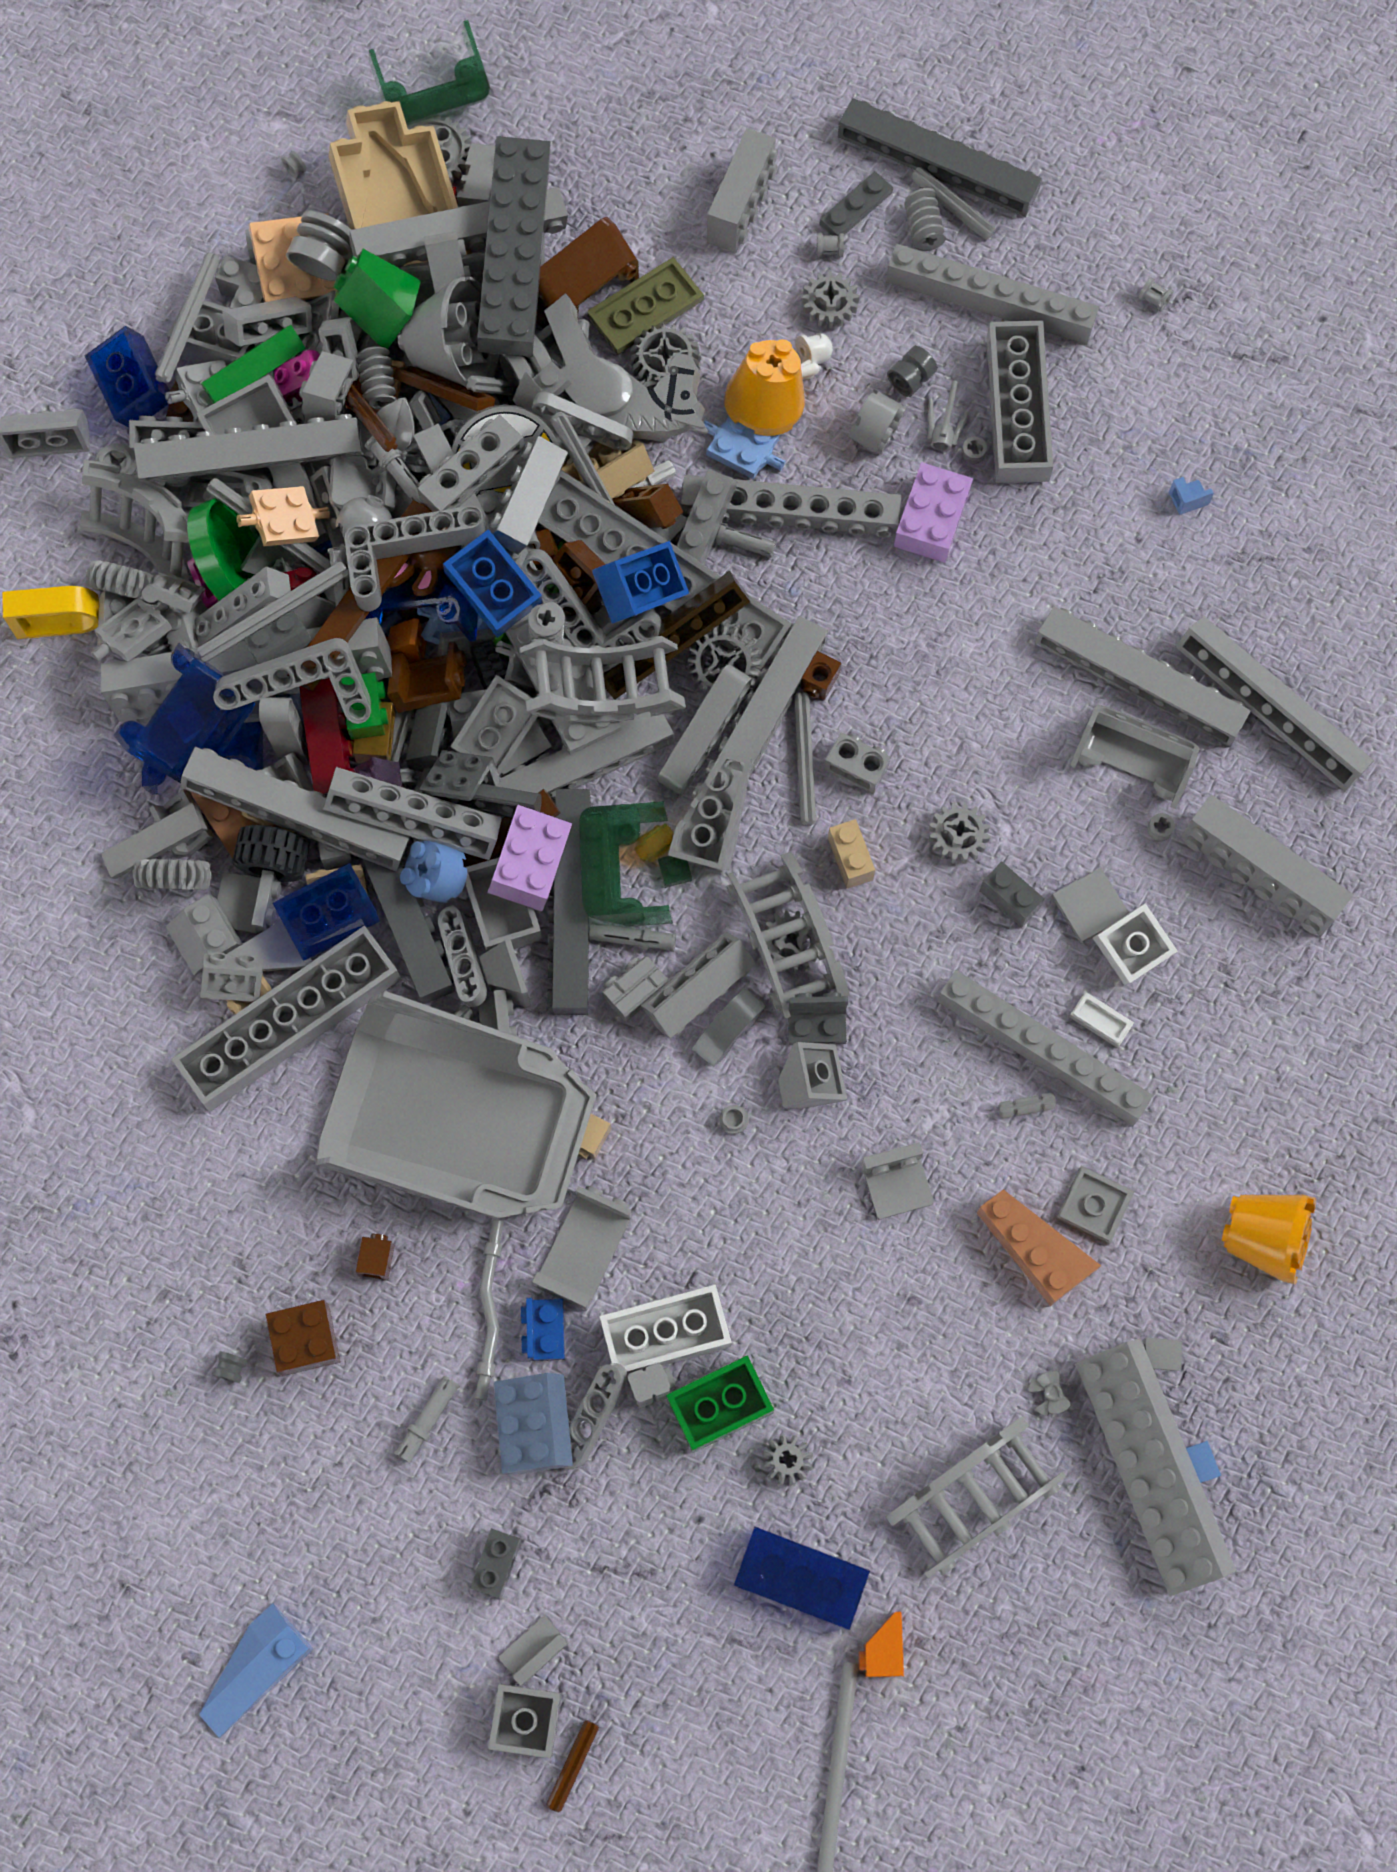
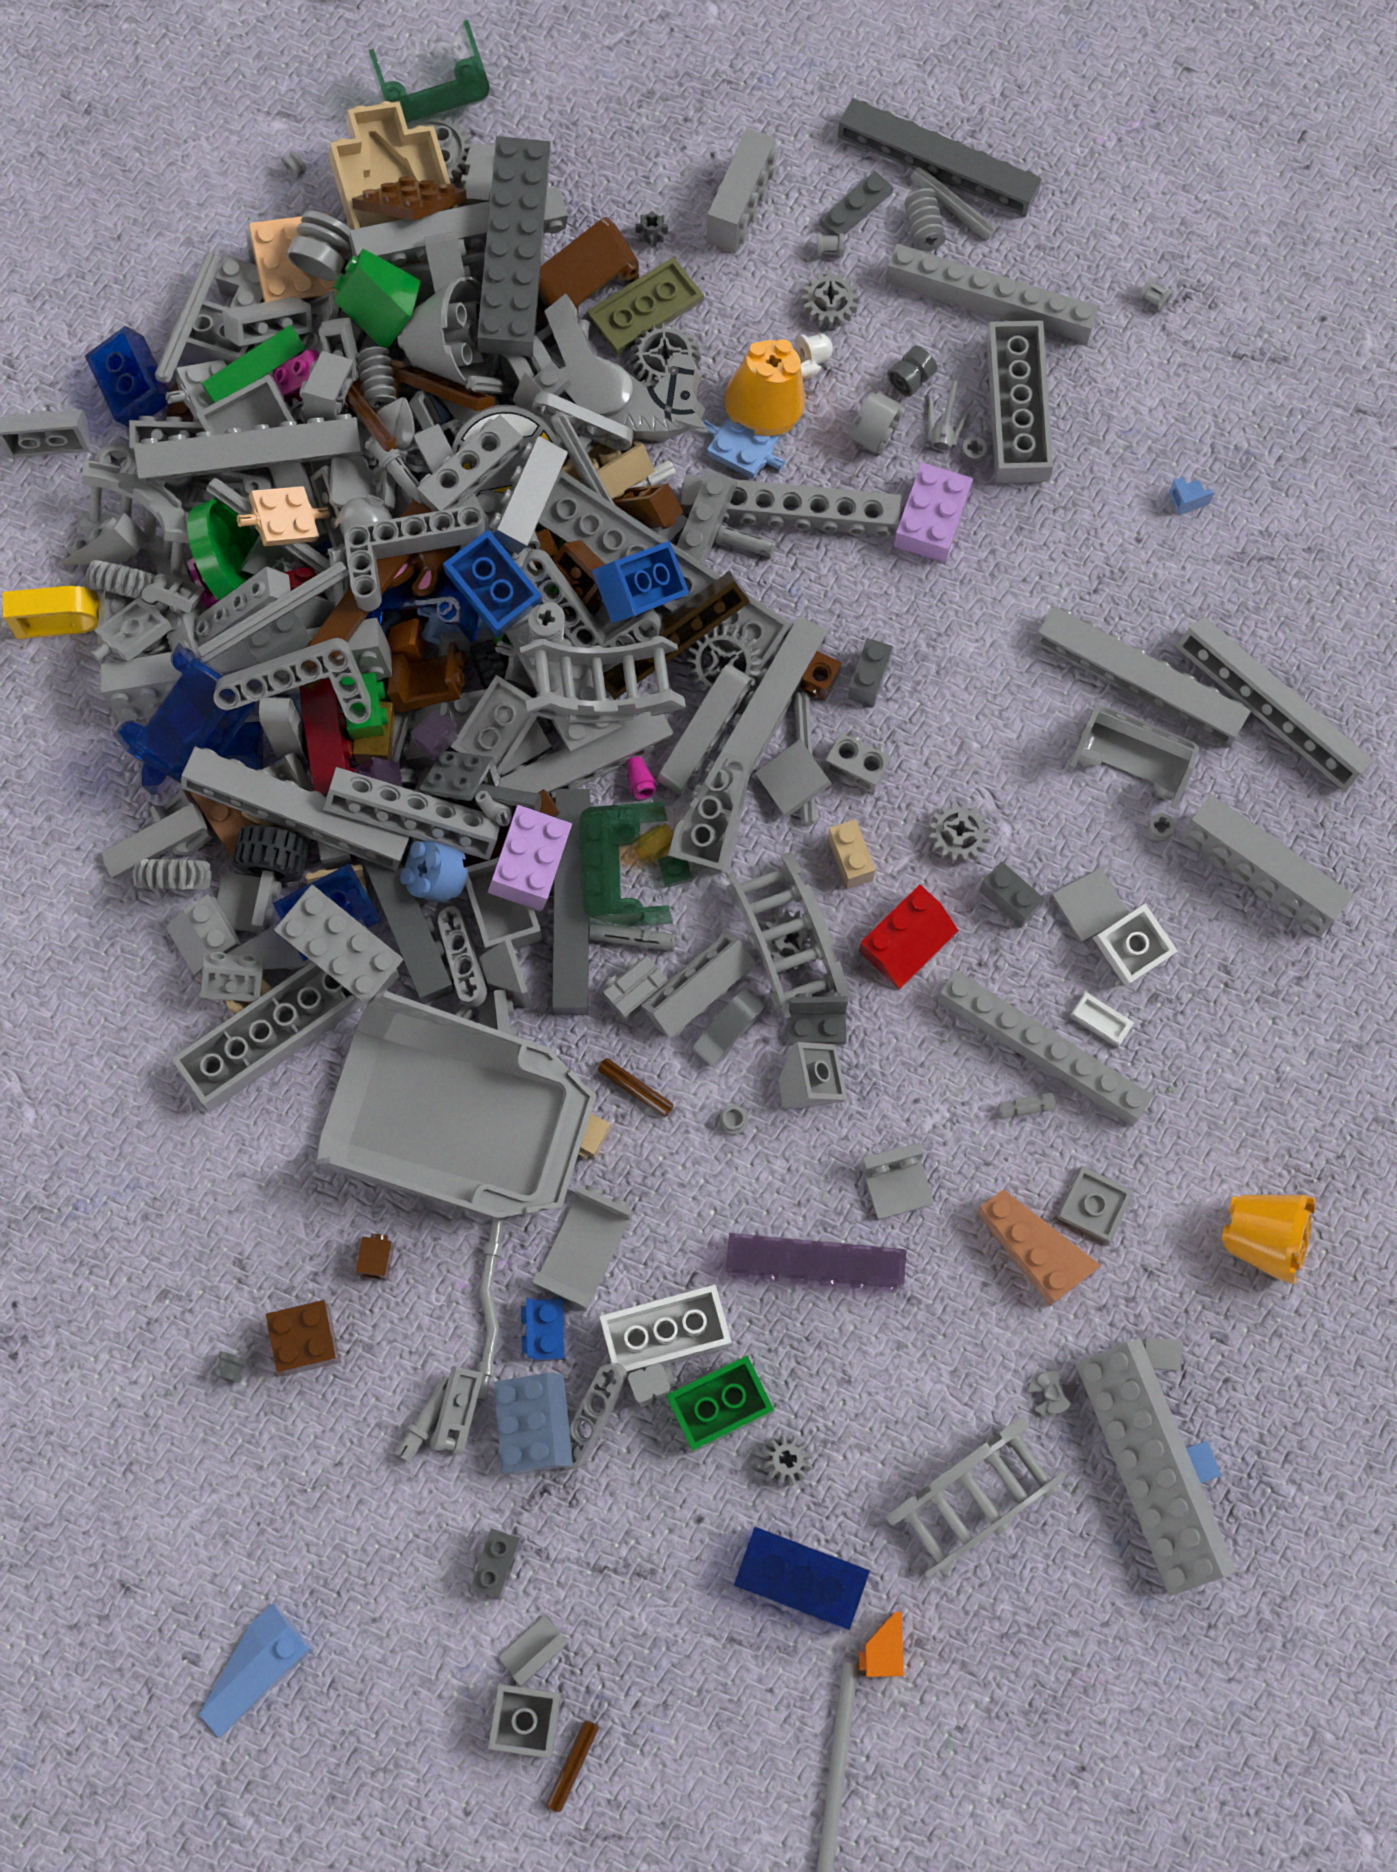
none -> light grey slope [62,512,148,565]
none -> light grey brick [274,885,404,1005]
none -> reddish brown plate [352,176,467,221]
none -> clear purple brick [411,709,458,761]
none -> light grey plate [430,1366,484,1455]
none -> light grey arm [475,790,512,826]
none -> reddish brown axle [598,1058,674,1117]
none -> dark pink cone [626,756,657,800]
none -> dark grey gear [635,211,668,246]
none -> clear purple brick [726,1233,907,1293]
none -> light grey tile [755,739,832,817]
none -> dark grey brick [848,638,893,707]
none -> red slope [858,884,959,990]

